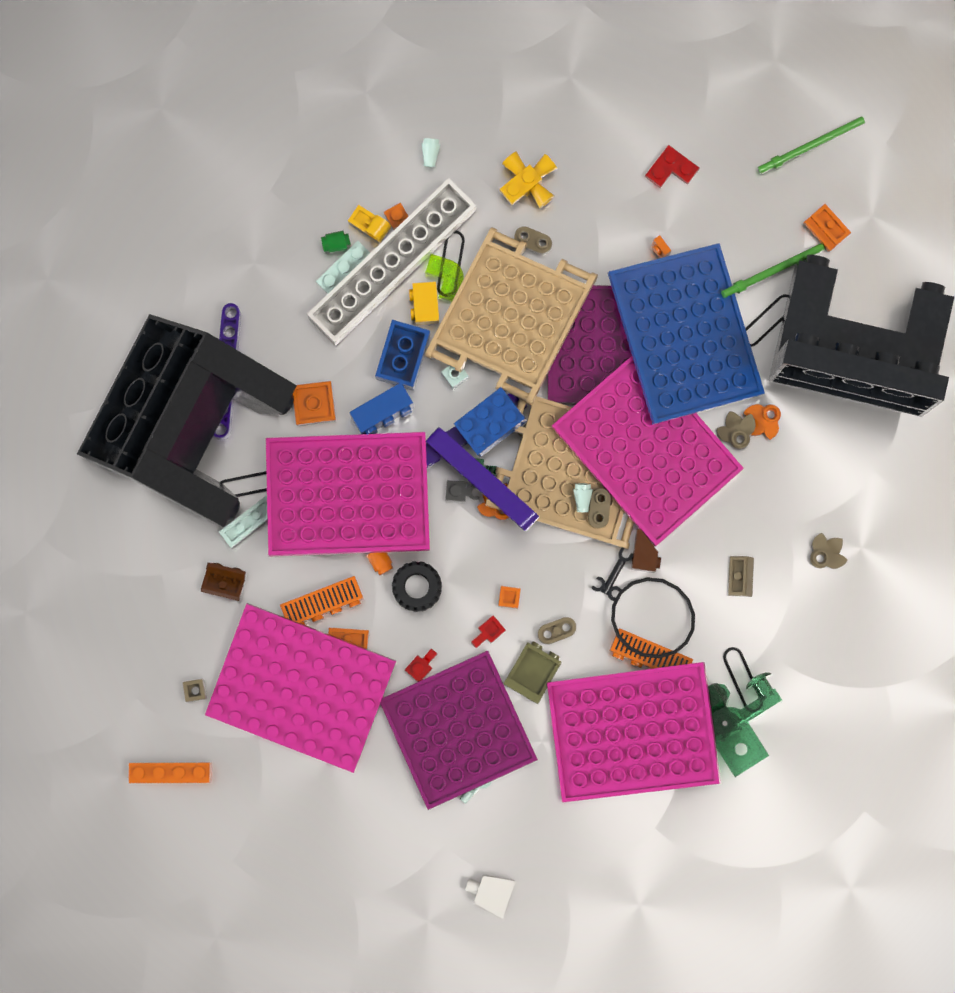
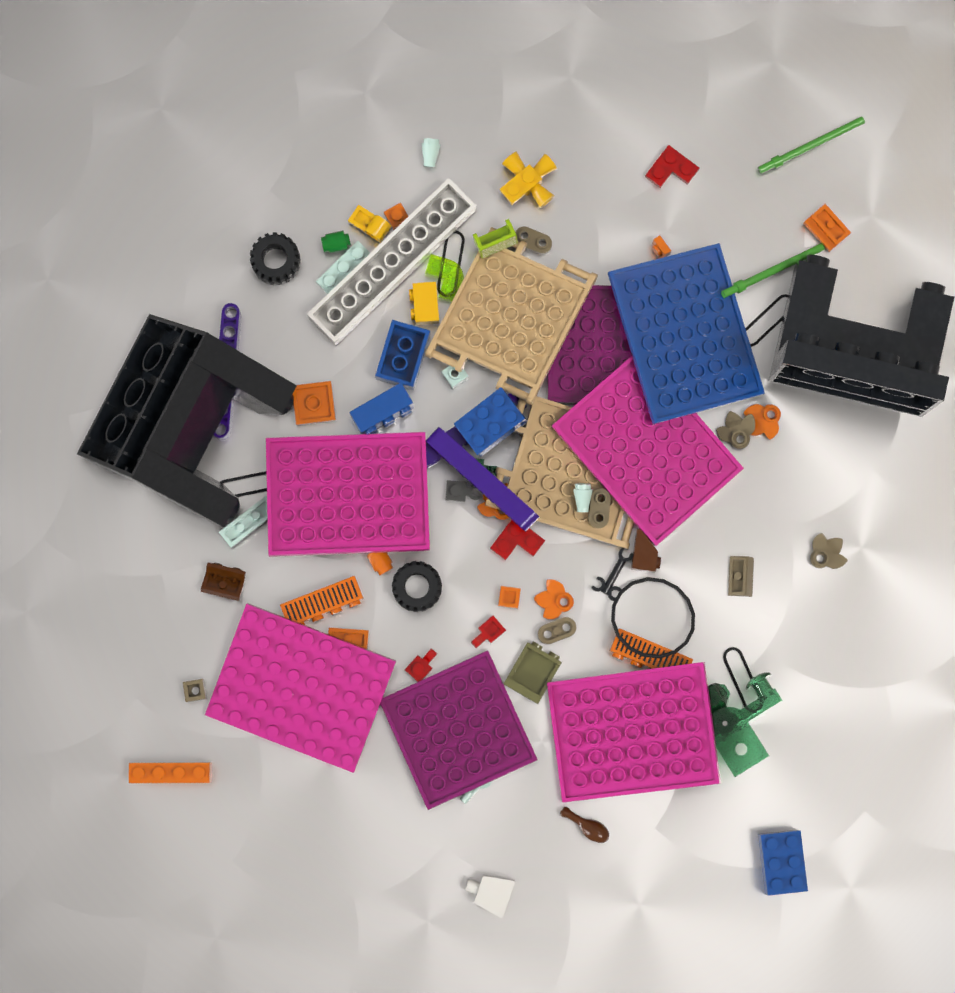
none -> black tyre [250,232,301,285]
none -> lime panel [473,219,518,259]
none -> red plate [490,520,546,560]
none -> orange plate [534,579,574,619]
none -> reddish brown piece [560,807,610,843]
none -> blue brick [758,830,808,896]

